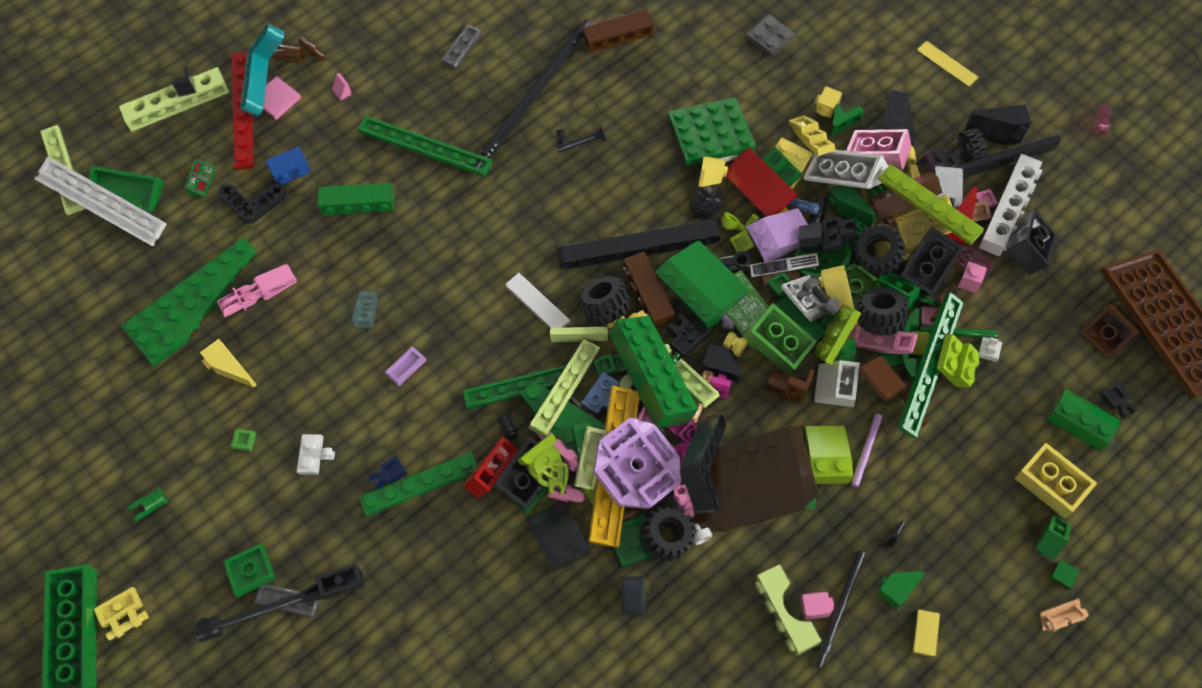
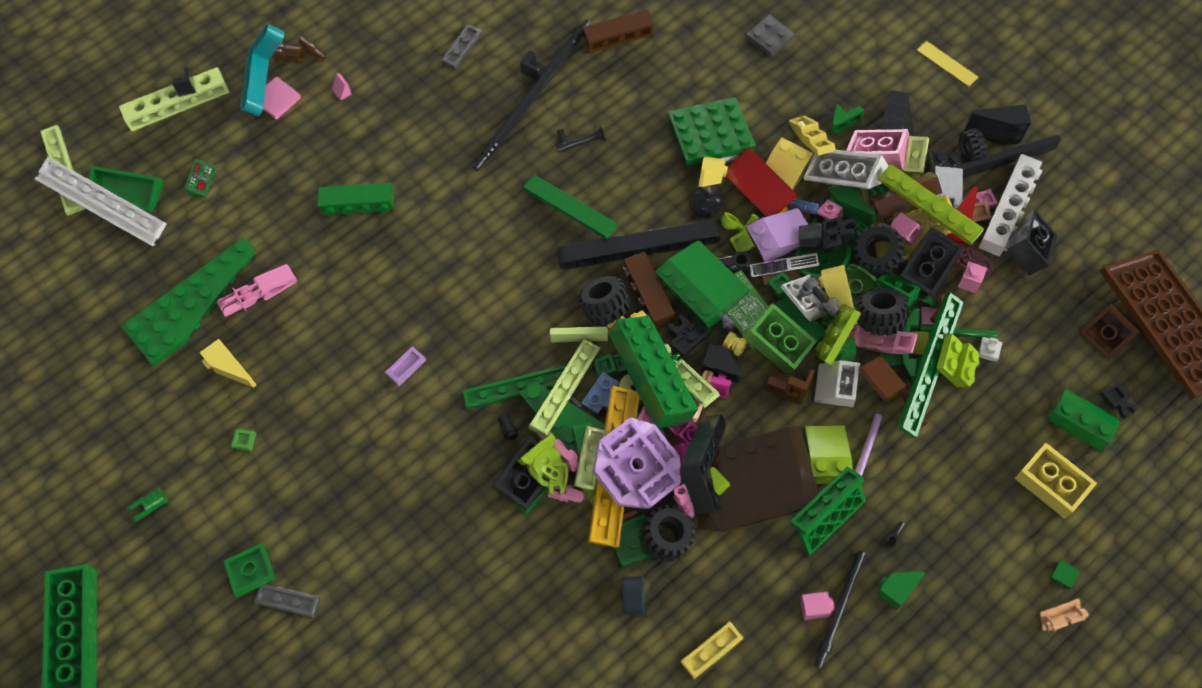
light yellow plate [94,587,149,641] -> none
black bar [194,563,365,643] -> none
black beam [219,183,287,224] -> none
red plate [232,51,254,170] -> none
blue brick [266,146,311,184] -> none
white plate [297,435,335,475] -> none
clear light blue slope [352,291,379,328] -> none
green plate [358,116,492,177] -> none
green plate [359,452,477,517] -> none
clear blue plate [369,456,407,489] -> none
red slope [463,437,518,499] -> none
white tile [505,273,570,329] -> none
black slope [527,501,590,573] -> none
white tile [693,524,713,545] -> none
yellowish green arch [755,564,821,656] -> none
green slope [762,147,802,187] -> none
light yellow brick [814,86,842,119] -> none
light yellow tile [912,610,940,657] -> none
green slope [1035,514,1072,560] -> none
clear pink beam [1095,103,1110,135] -> none
none -> black panel [520,50,547,80]
none -> green tile [523,175,618,239]
none -> light yellow tile [680,621,743,679]
none -> lime slope [710,467,730,495]
none -> green fence [790,466,866,555]
none -> bright pink bracket [817,200,843,220]
none -> bright pink brick [890,212,924,245]
none -> yellowish green plate [904,136,929,174]

